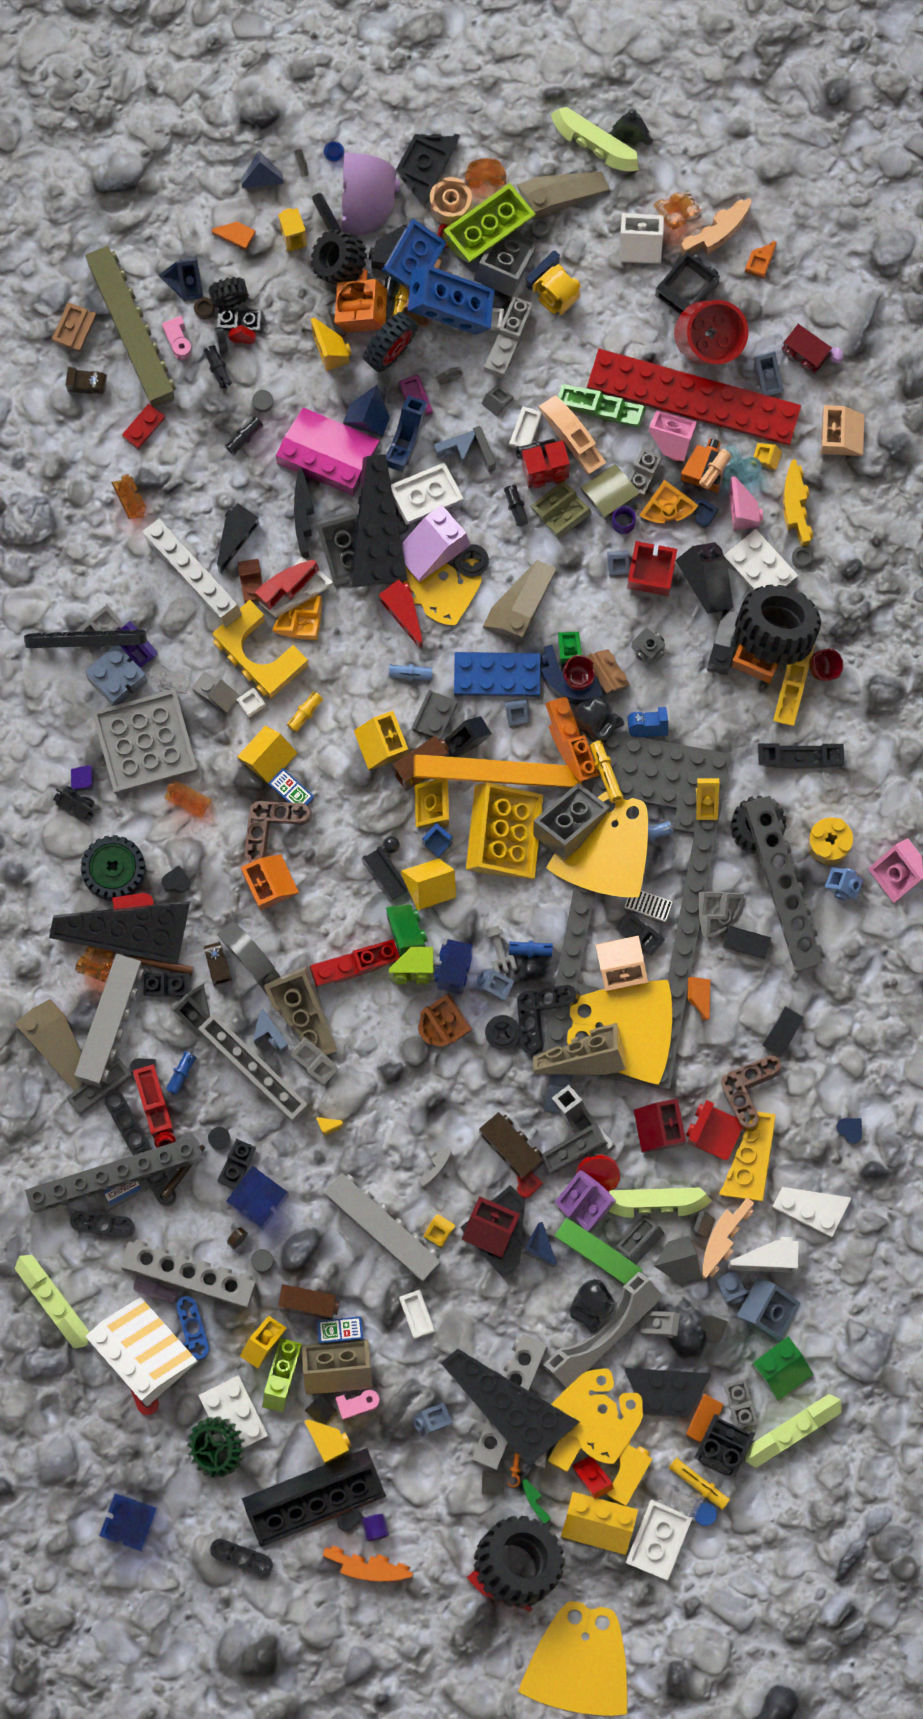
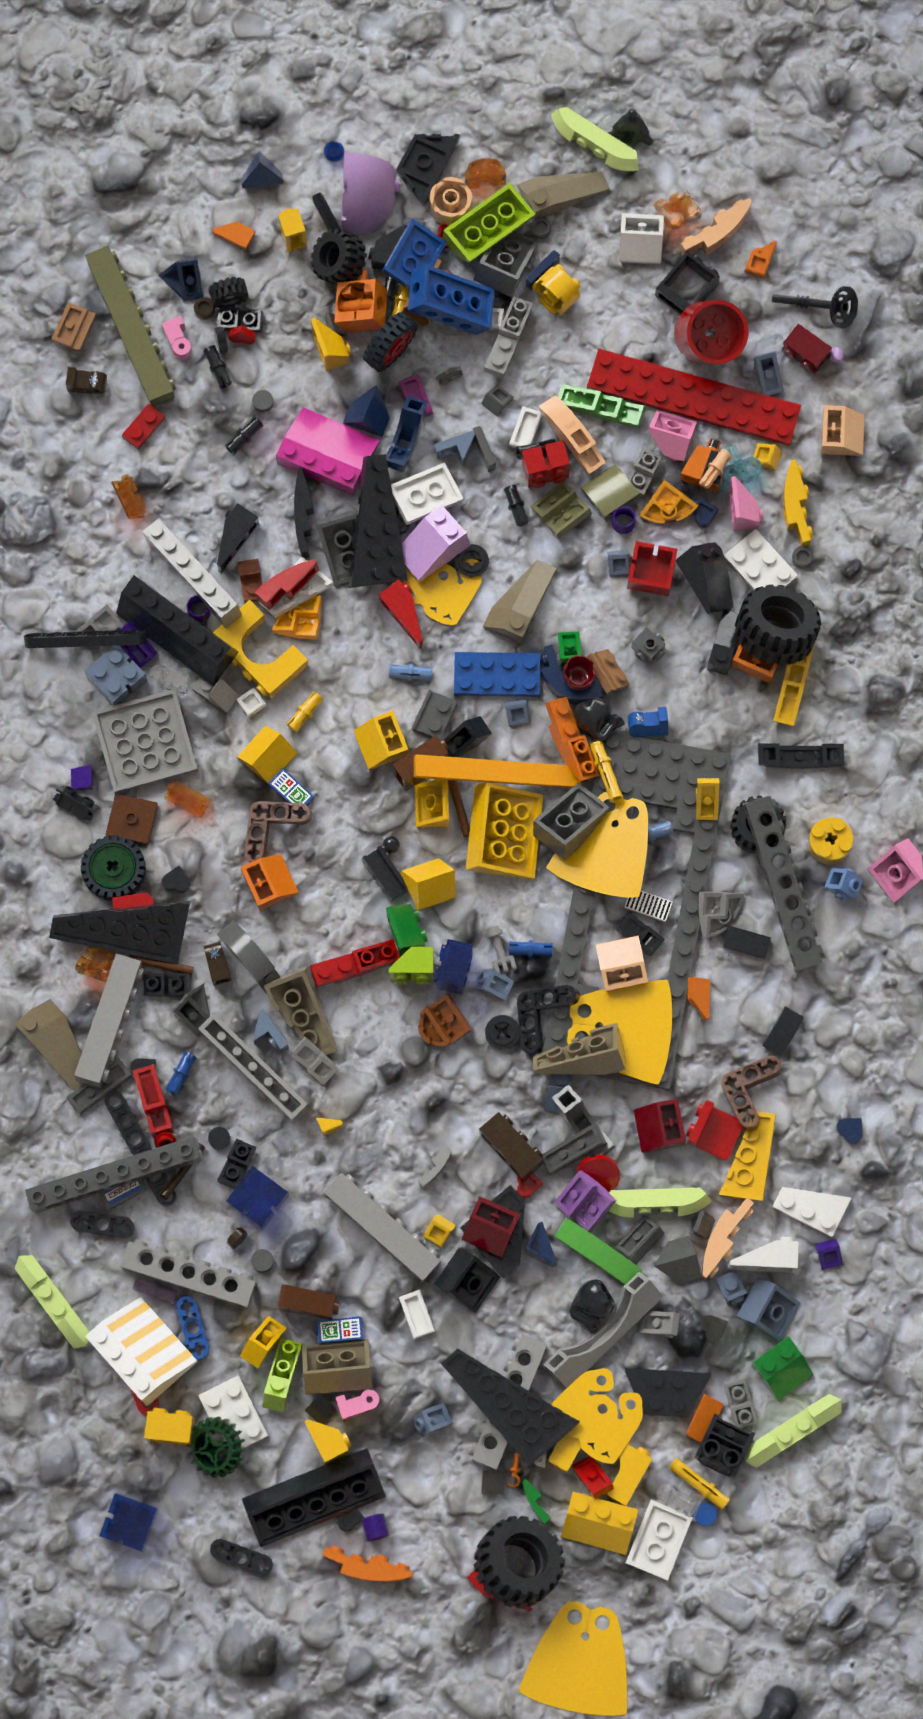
clear smoke tile [294,149,308,177] -> none
blue panel [422,823,453,858] -> none
dark red hair [809,648,843,682] -> none
none -> reddish brown plate [105,794,158,845]
none -> black slope [116,575,239,686]
none -> yellow brick [144,1408,195,1446]
none -> dark purple piece [186,595,211,623]
none -> black slope [434,1247,500,1313]
none -> reddish brown bar [448,780,470,837]
none -> black dish [771,286,858,328]
none -> dark purple slope [815,1239,843,1270]

